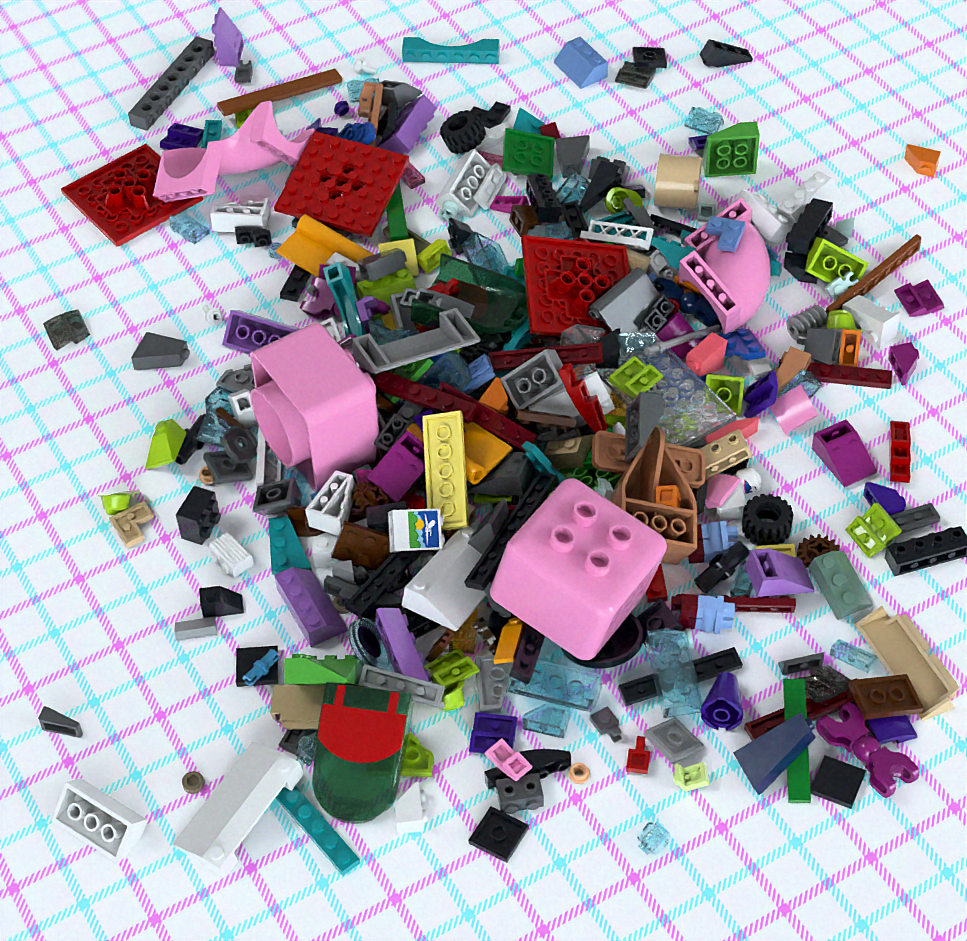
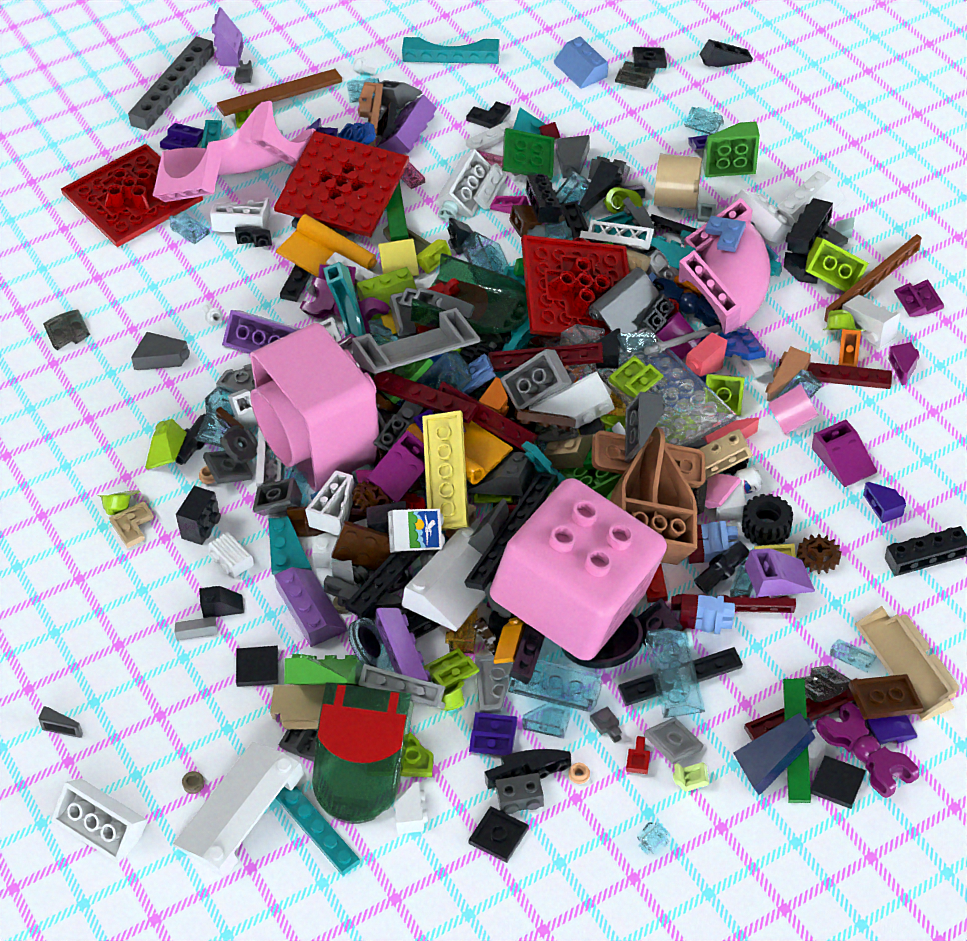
dark azure pin [242,649,280,686] -> none
clear light blue plate [267,242,282,259] -> none
clear light blue plate [295,732,320,769] -> none
dark purple plate [334,101,350,116] -> none
medium lavender bracket [356,296,378,328] -> none
dark grey slope [357,248,407,282] -> none
clear light blue bracket [376,329,419,344] -> none
reddish brown tile [425,629,454,663] -> none
black tyre [439,110,486,154] -> none
bright pink slope [485,738,532,781] -> none
red slope [558,363,608,433] -> none
light aqua plate [594,478,614,501] -> none
orange brick [656,485,681,508] -> none
dark purple cone [701,672,744,731] -> none
dark purple slope [743,370,778,418] -> none
dark grey slope [778,652,824,675] -> none
light grey piece [787,305,828,340] -> none
dark grey torso [797,327,843,365] -> none
sand green slope [808,551,873,620] -> none
light aqua plate [824,271,858,301] -> none
lime slope [845,503,902,558] -> none
red slope [889,421,911,483] -> none
dark grey plate [889,503,941,534] -> none
orange slope [904,144,941,177] -> none

